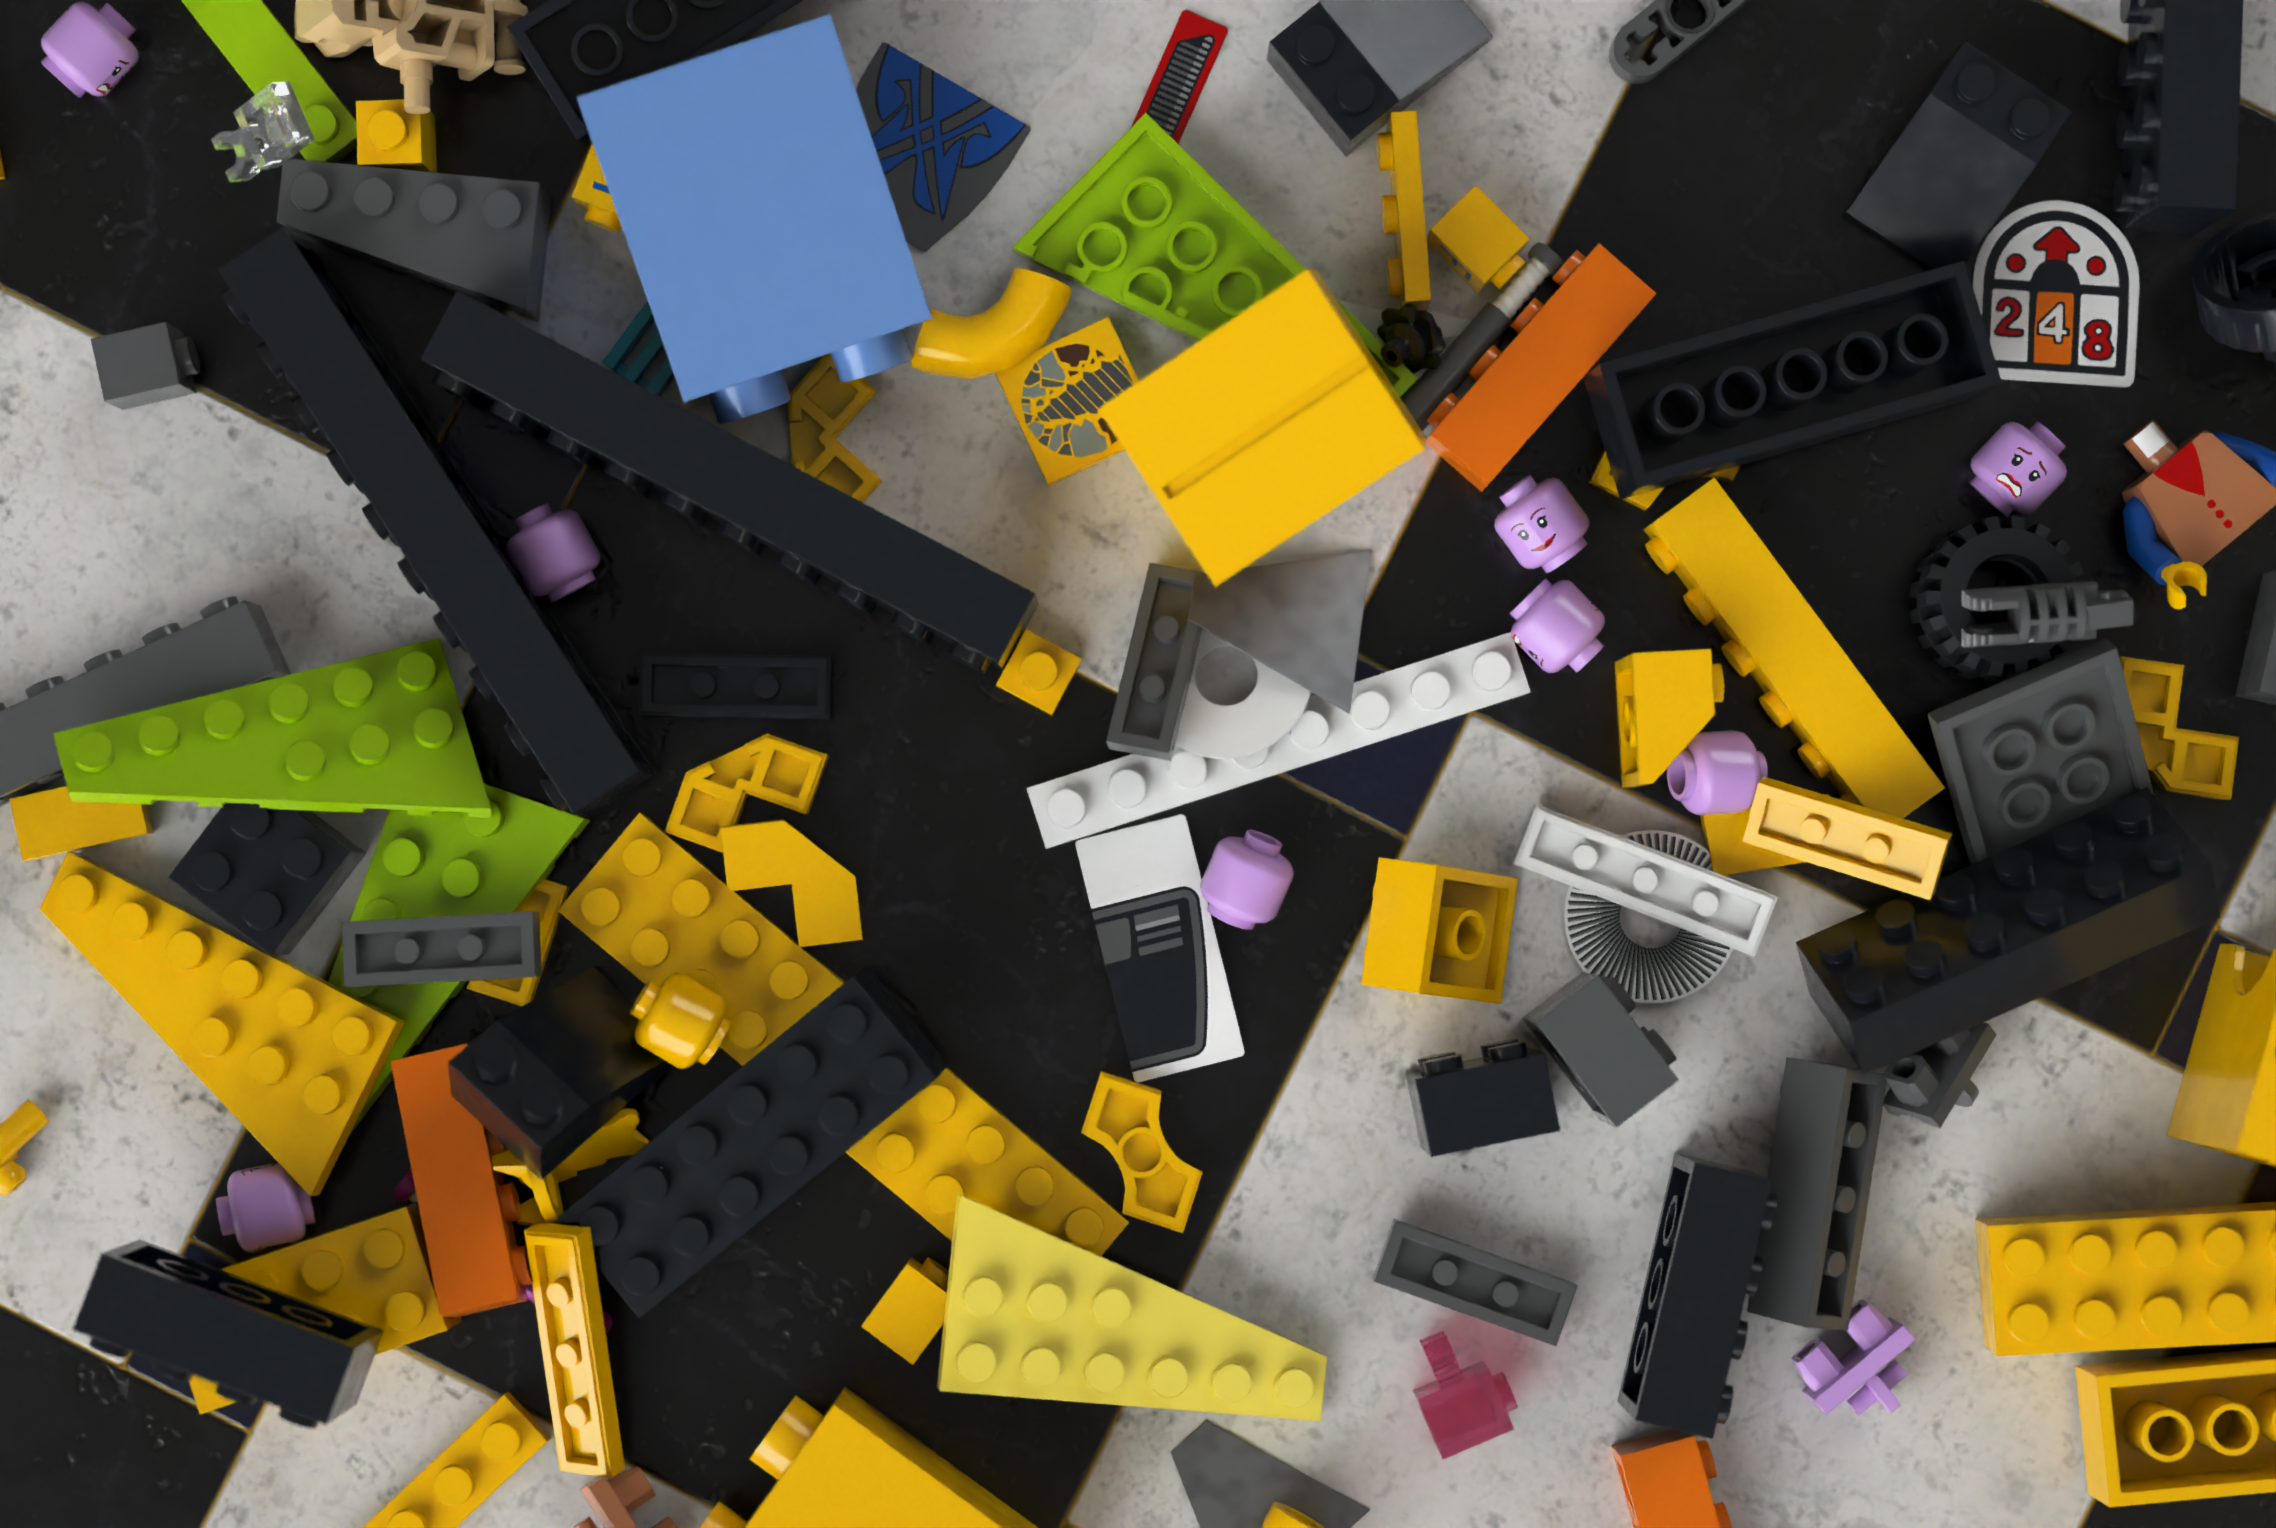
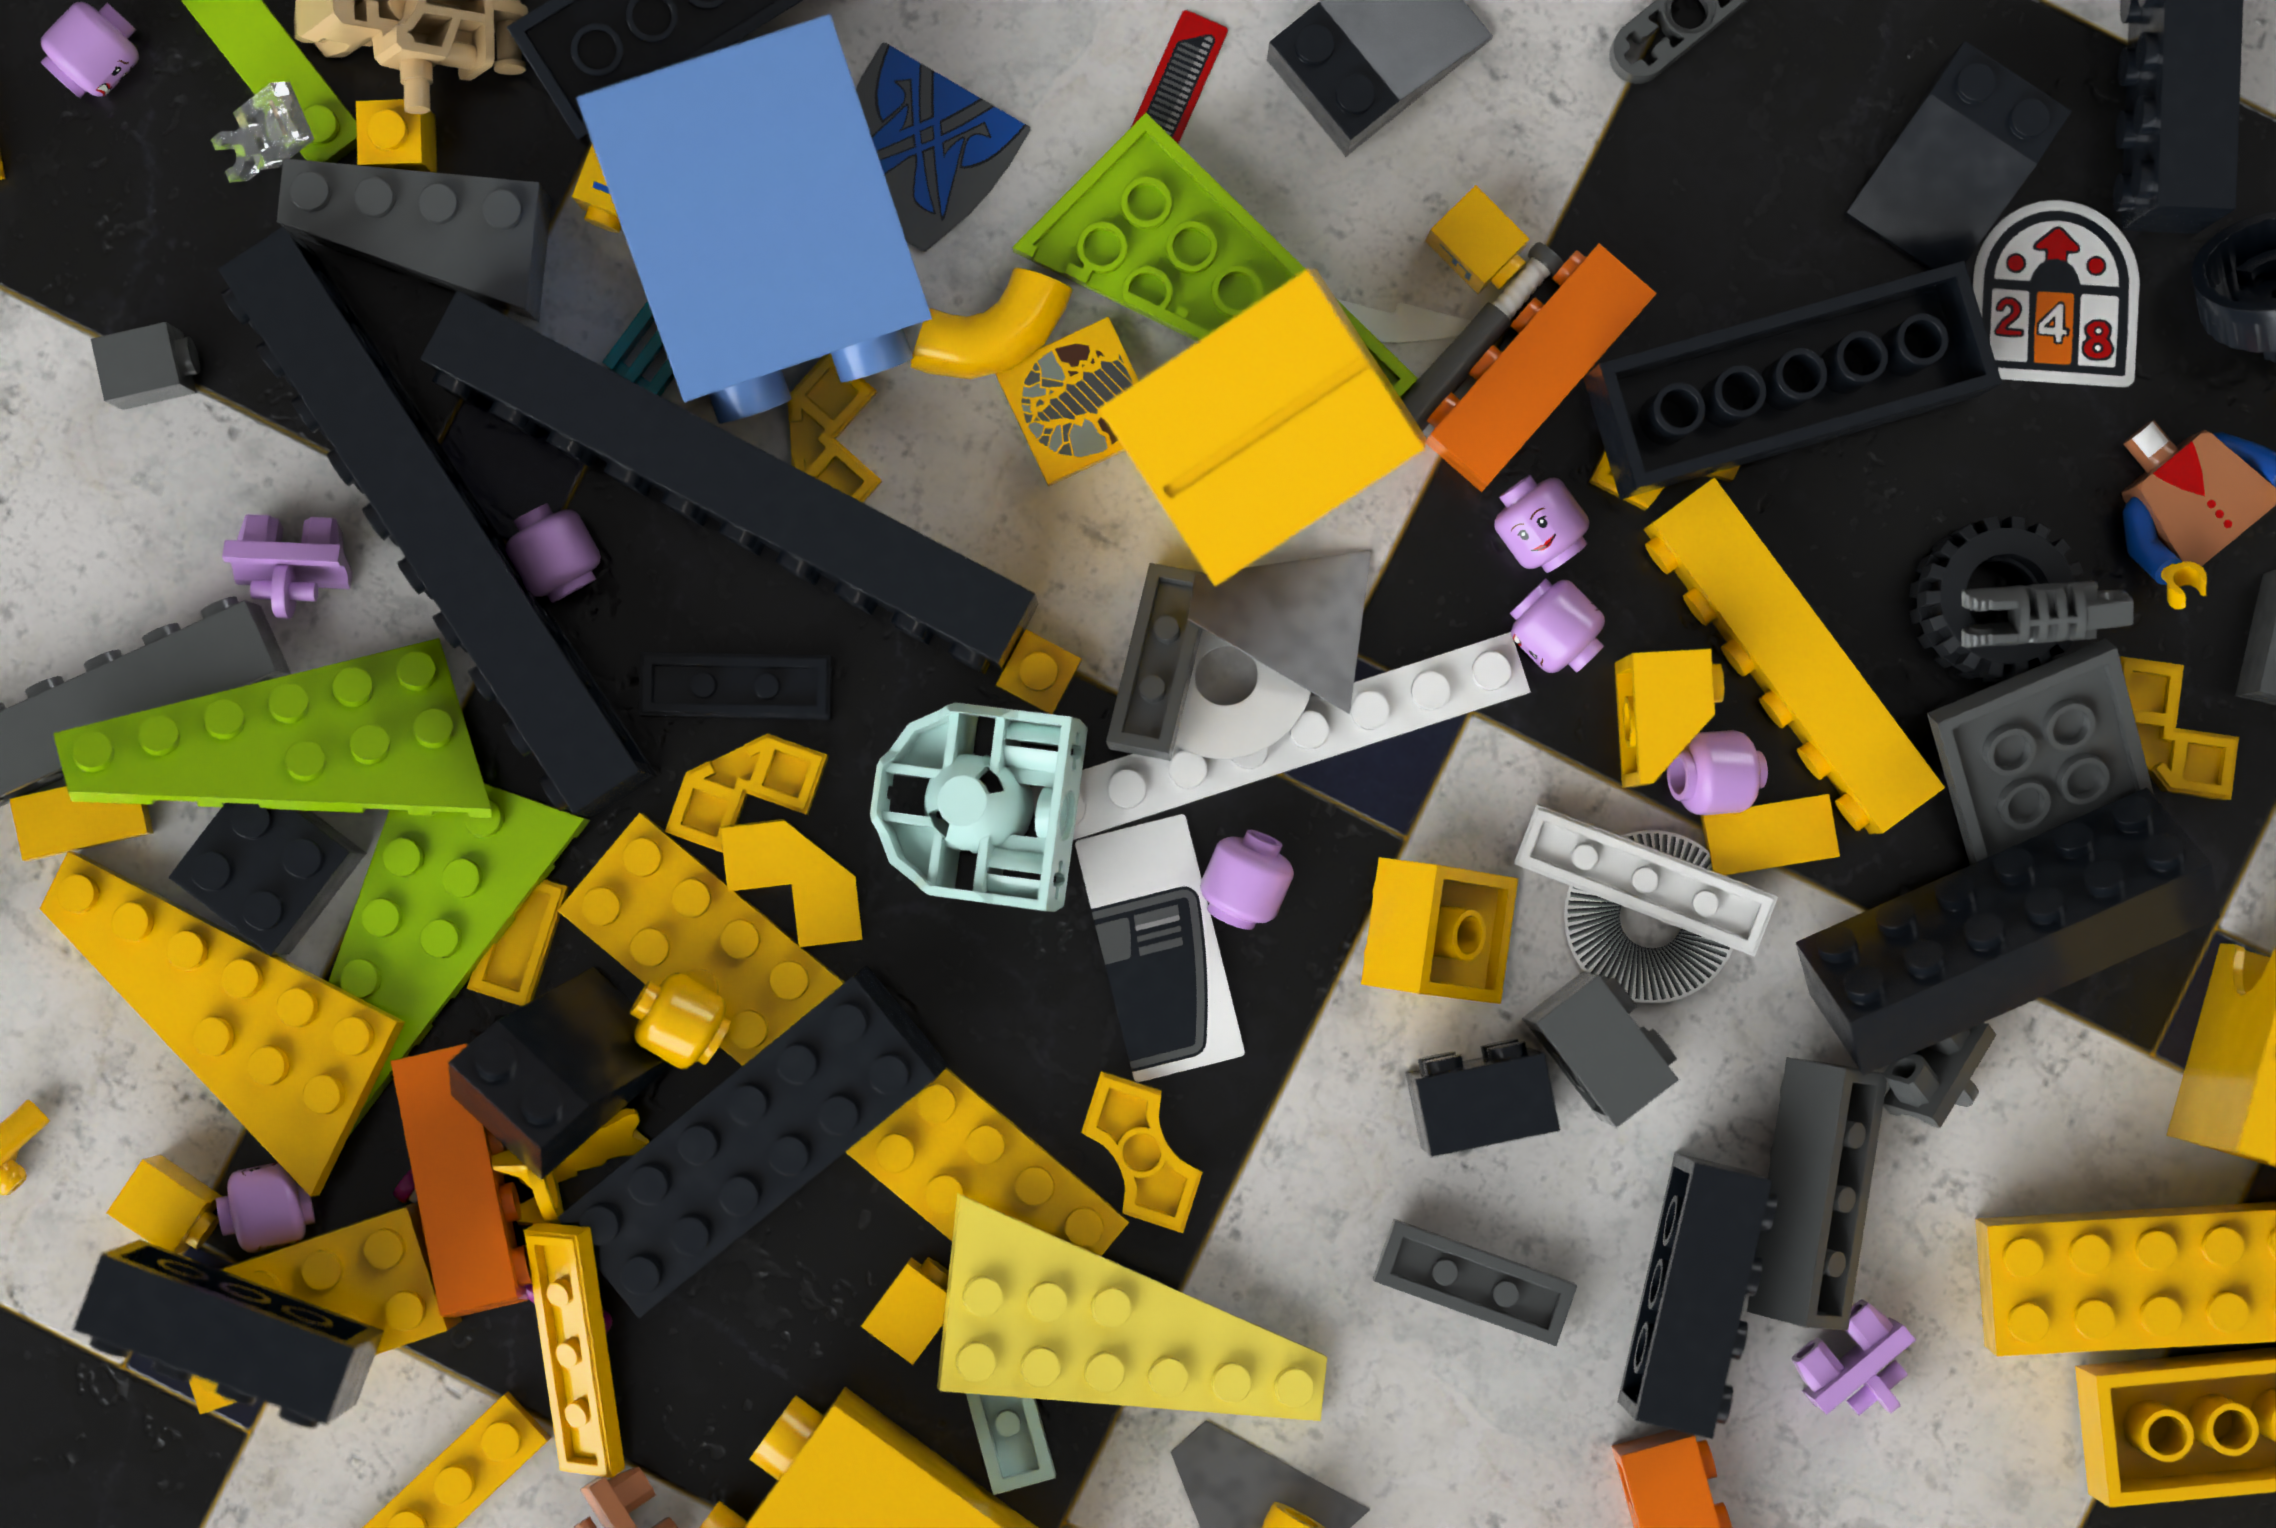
dark grey plate [342,911,542,987] -> none
yellow plate [1376,111,1431,311] -> none
black plant [1377,303,1446,374] -> none
clear pink brick [1412,1331,1518,1459] -> none
yellow plate [1742,776,1952,900] -> none
lavender head [1970,421,2067,517] -> none
none -> yellow brick [106,1154,223,1253]
none -> lavender hips [222,514,353,619]
none -> light aqua connector [870,703,1088,912]
none -> light aqua plate [966,1393,1056,1495]

